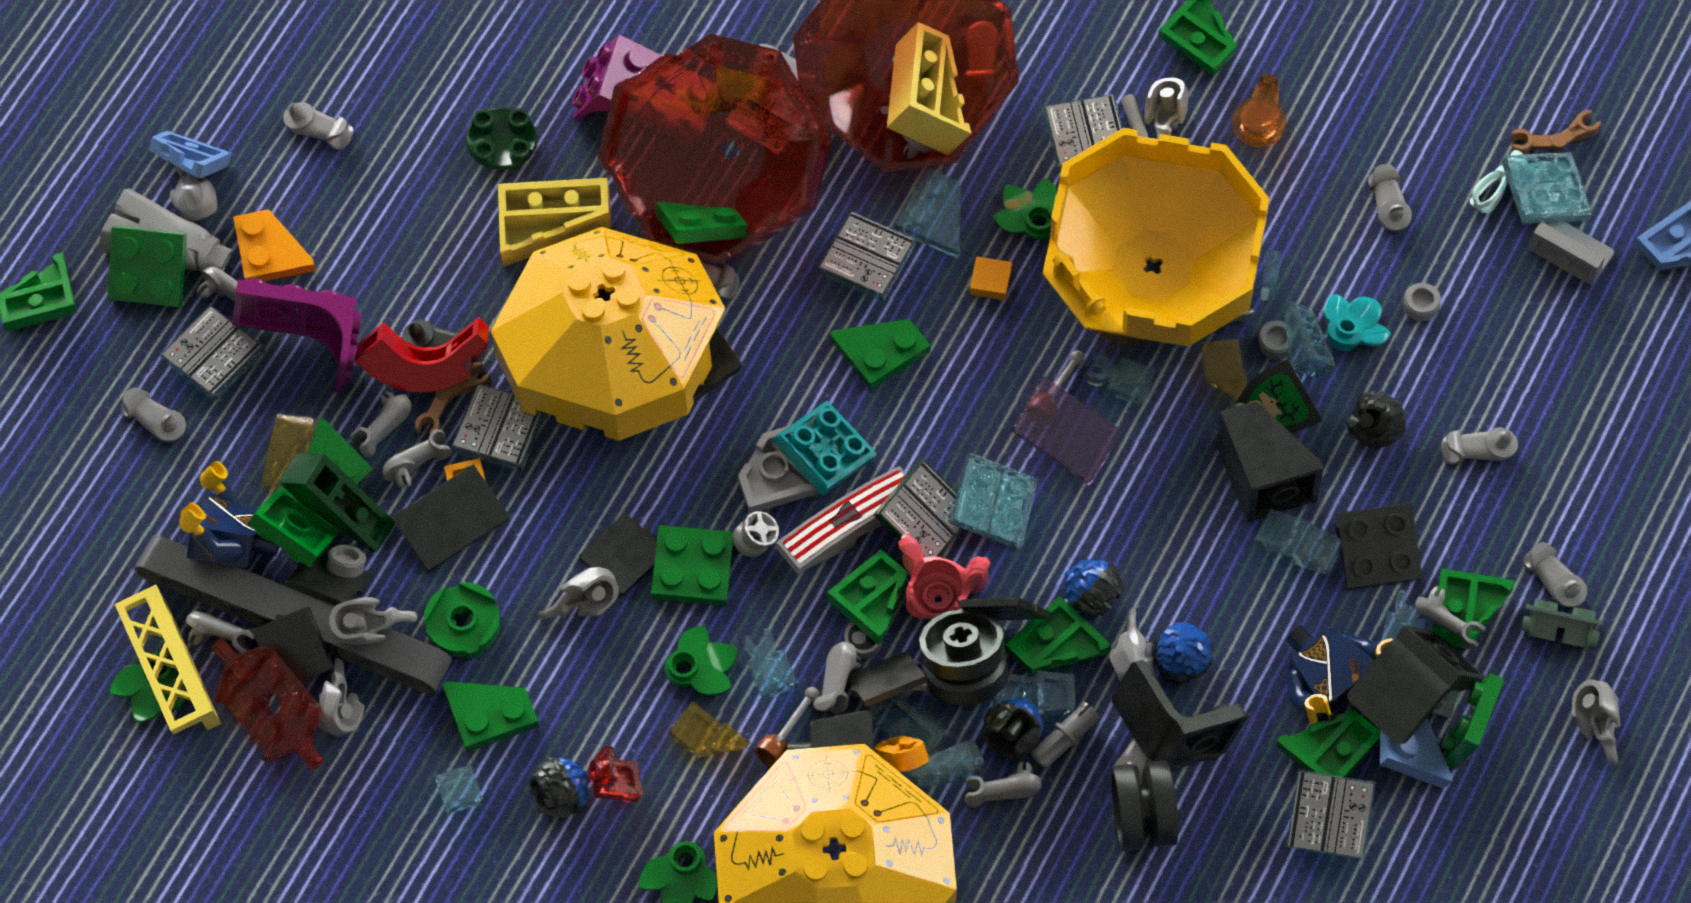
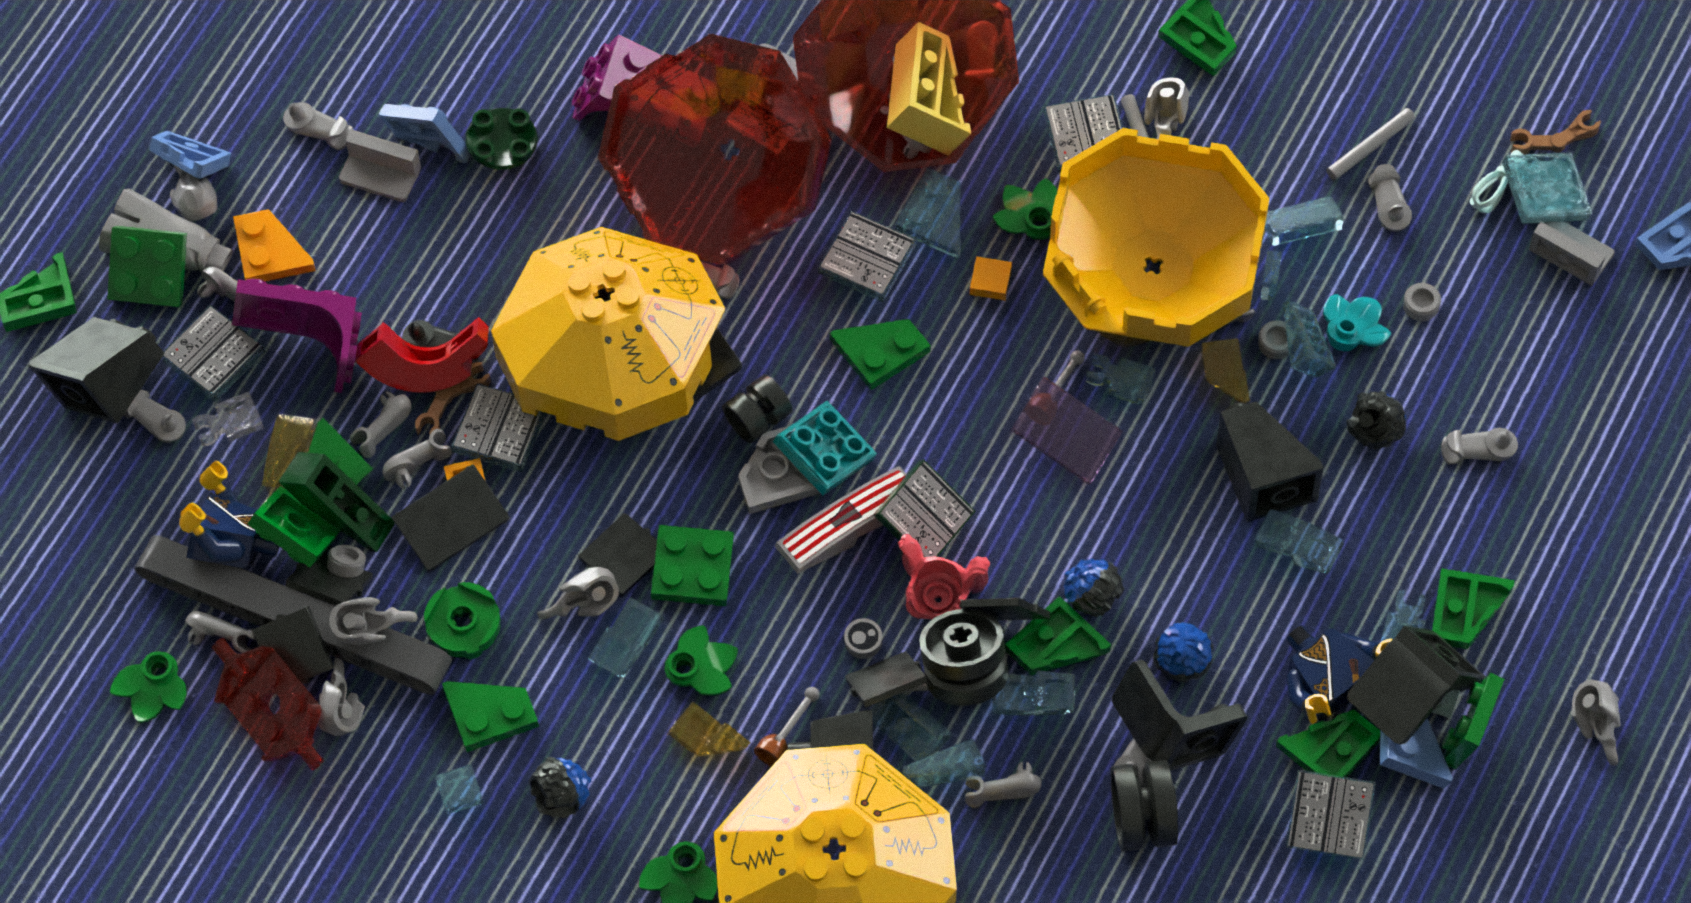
light yellow fence [115,585,221,735] -> none
light yellow wedge [498,178,611,267] -> none
clear red bracket [588,746,643,802] -> none
green wing [655,202,747,244] -> none
light grey wheel [733,511,779,557] -> none
clear light blue plate [745,628,798,700] -> none
light grey piece [813,642,861,715] -> none
green wing [827,550,908,645] -> none
light orange beam [873,736,929,772] -> none
clear light blue tile [950,453,1038,549] -> none
pearl dark grey piece [983,698,1043,760] -> none
light grey axle [1031,701,1101,768] -> none
light grey piece [1109,607,1154,681] -> none
clear orange piece [1232,74,1286,147] -> none
shield [1235,358,1323,433] -> none
pearl dark grey hinge [1335,503,1422,588] -> none
light grey piece [1415,586,1486,650] -> none
sand green hinge [1521,599,1603,649] -> none
light grey piece [1523,542,1587,608] -> none
none -> pearl dark grey slope [29,317,165,424]
none -> clear plate [192,392,264,446]
none -> light grey panel [339,129,421,202]
none -> medium blue wing [378,104,471,163]
none -> clear light blue slope [588,597,665,678]
none -> pearl dark grey wheel [722,374,793,443]
none -> clear light blue slope [1265,196,1343,246]
none -> light grey bar [1326,108,1415,180]

